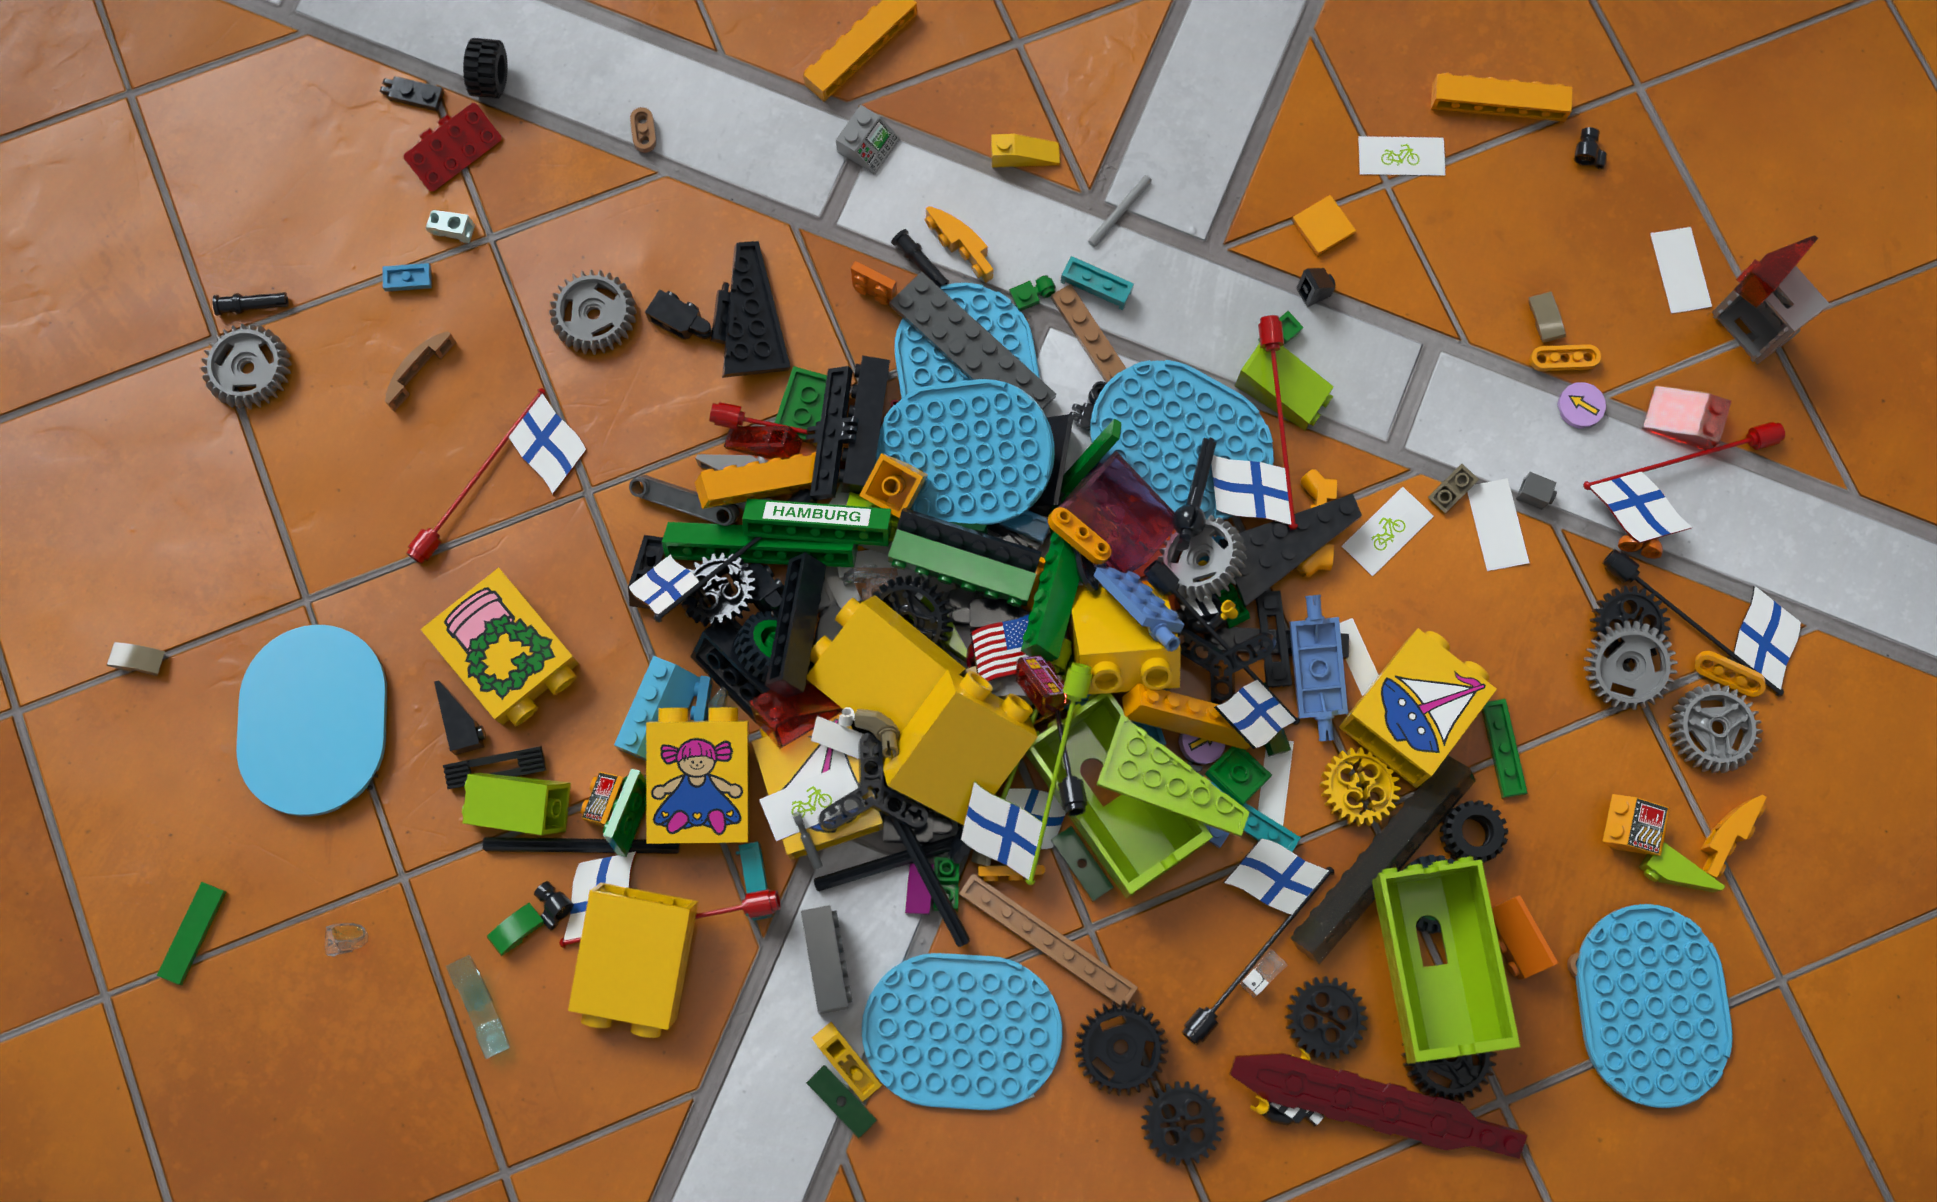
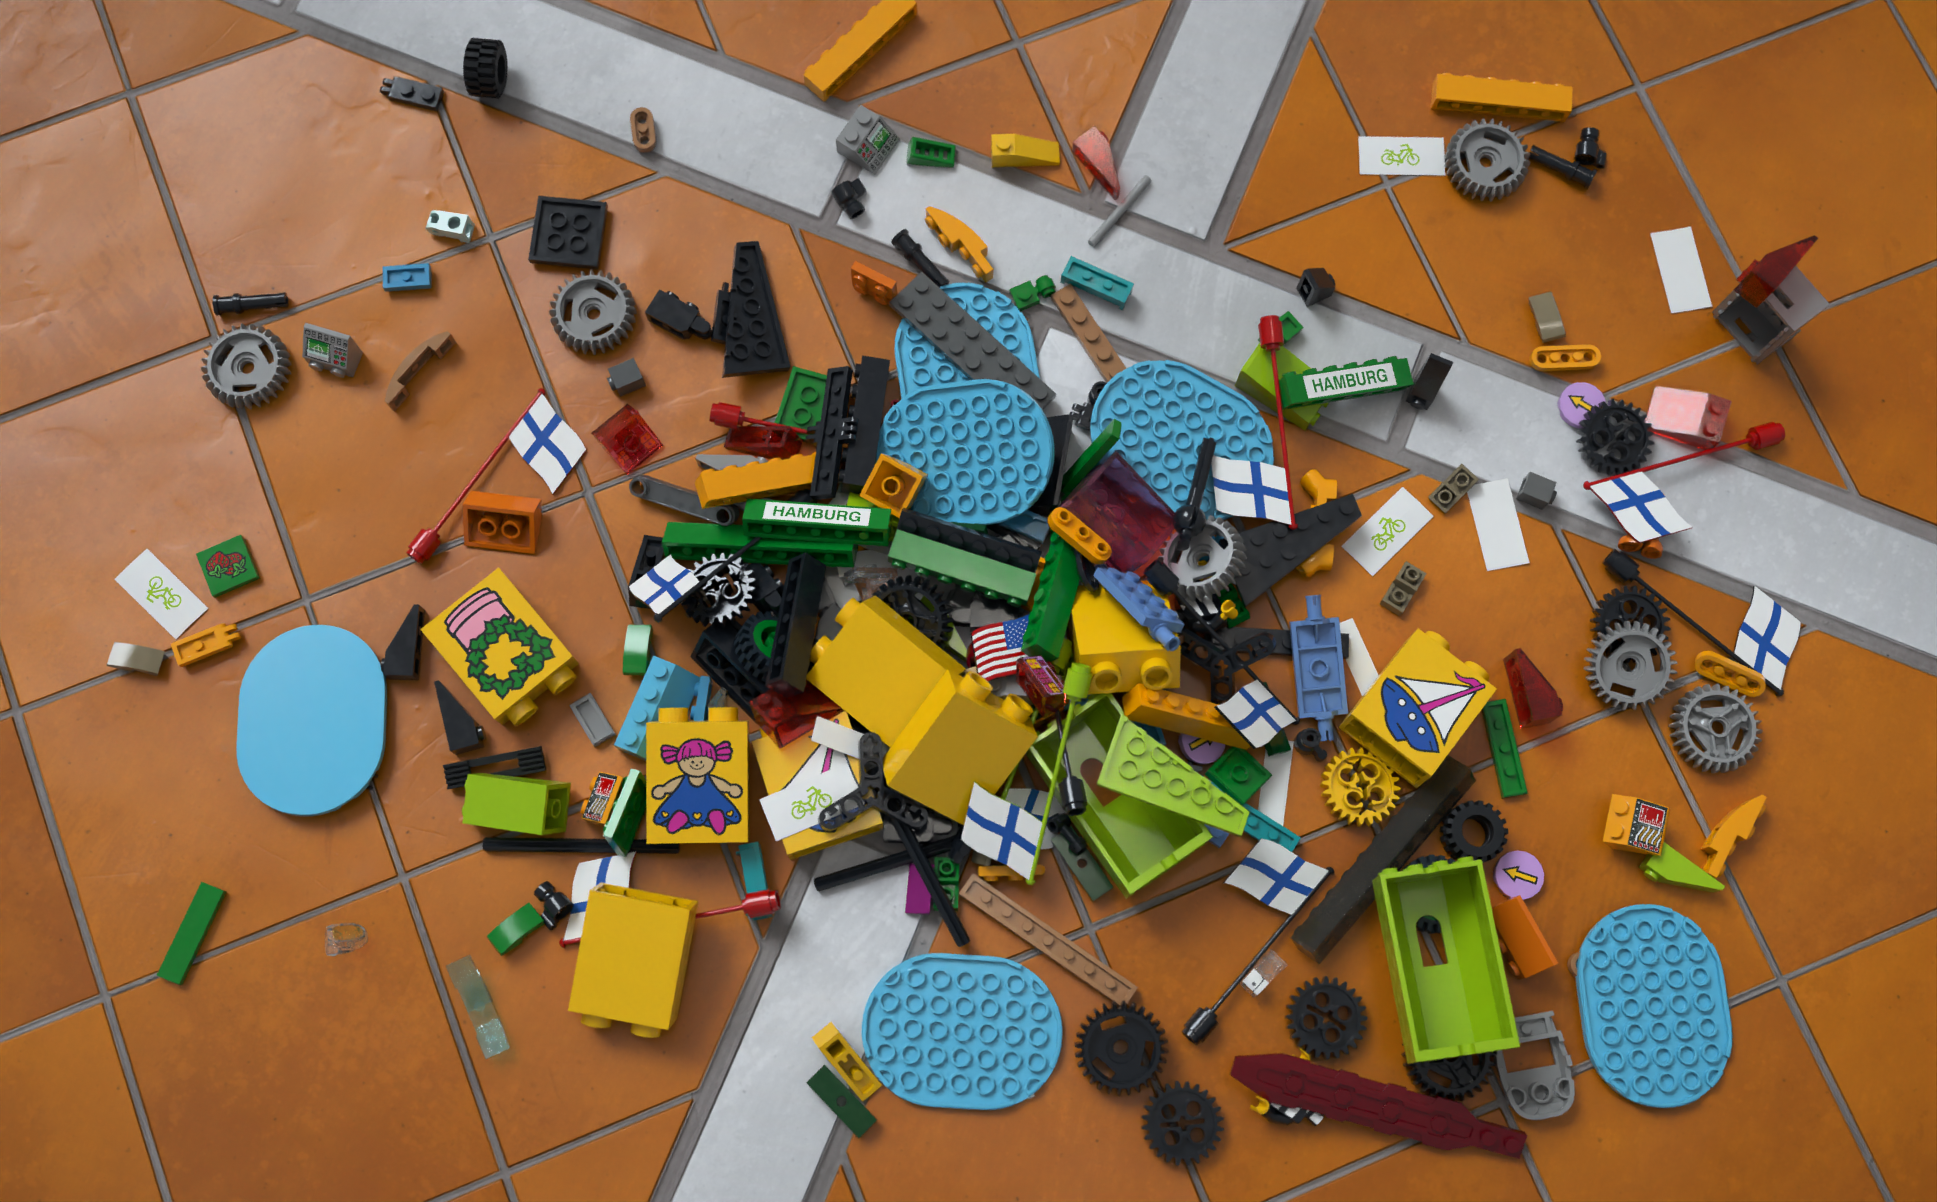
red bracket [403,103,502,192] -> none
dark grey piece [792,811,823,870] -> none
dark grey piece [801,905,852,1014] -> none
dark tan arm [839,707,900,758] -> none
black container [1256,591,1292,688] -> none
light orange tile [1292,195,1356,256] -> none
none -> white sticker [115,549,208,639]
none -> light orange hinge [171,623,241,667]
none -> green tile [196,534,260,598]
none -> light grey slope [302,323,363,378]
none -> black slope [381,604,425,680]
none -> orange slope [463,491,542,554]
none -> black plate [528,196,608,270]
none -> light grey tile [569,693,616,747]
none -> clear red slope [591,403,663,475]
none -> dark grey brick [607,358,646,397]
none -> slope [623,625,654,675]
none -> black piece [831,178,866,219]
none -> green slope [906,137,956,168]
none -> black bar [1047,813,1088,856]
none -> clear red slope [1072,126,1121,200]
none -> green brick [1279,356,1414,410]
none -> black piece [1294,728,1327,762]
none -> dark tan slope [1380,561,1427,616]
none -> black slope [1405,353,1453,410]
none -> light grey gear [1444,118,1530,202]
none -> lavender tile [1493,850,1544,900]
none -> light grey slope [1493,1011,1575,1120]
none -> clear red slope [1503,648,1563,729]
none -> black pin [1528,144,1597,189]
none -> black gear [1576,399,1654,475]

